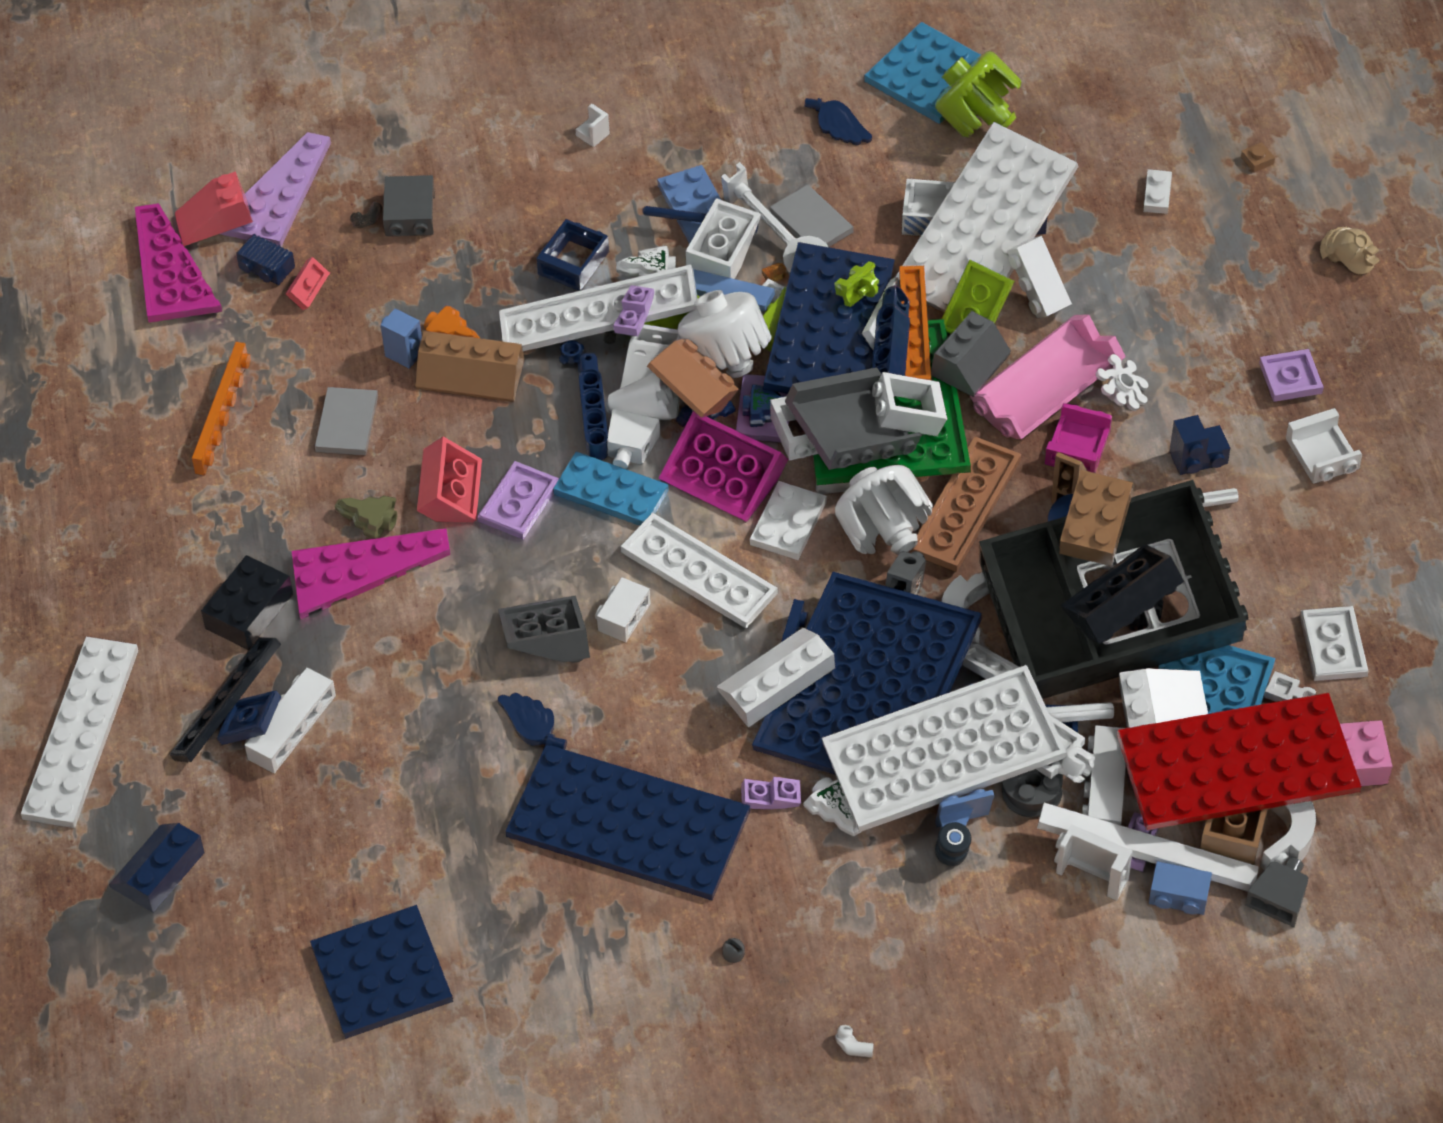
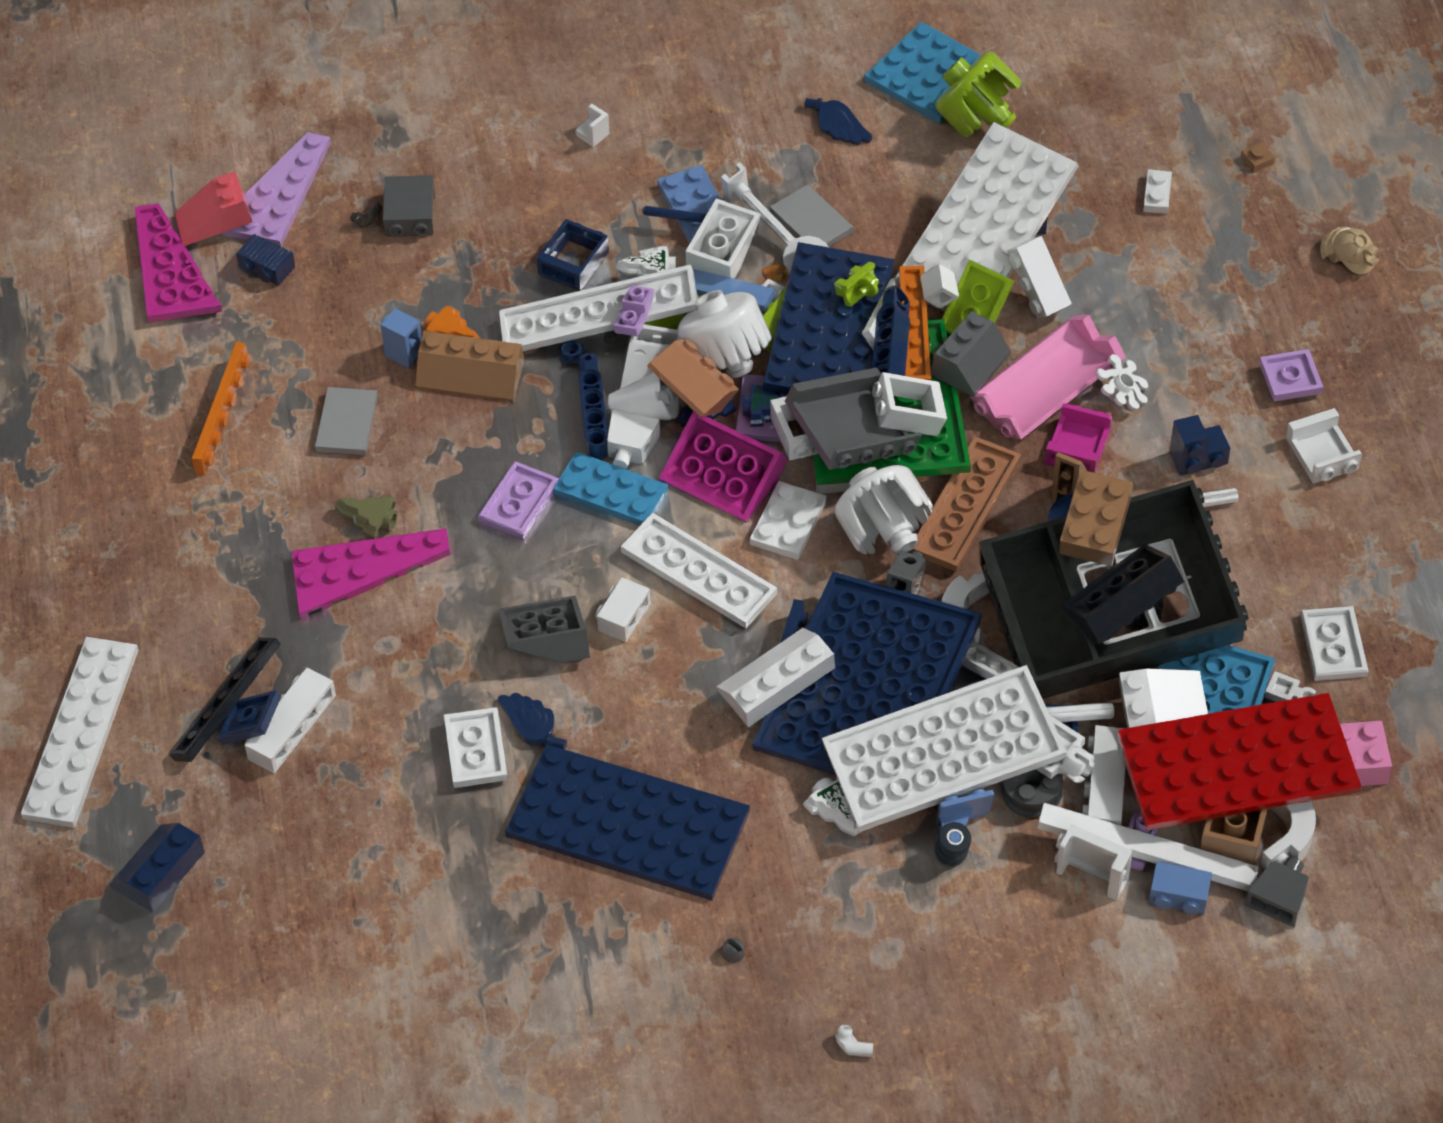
black brick [201,555,293,650] -> none
coral plate [285,257,330,310] -> none
dark blue plate [310,905,453,1039] -> none
coral slope [417,436,482,523] -> none
lavender slope [741,777,801,809] -> none
white container [902,179,955,236] -> none
none -> white plate [444,707,508,788]
none -> white brick [920,264,959,309]

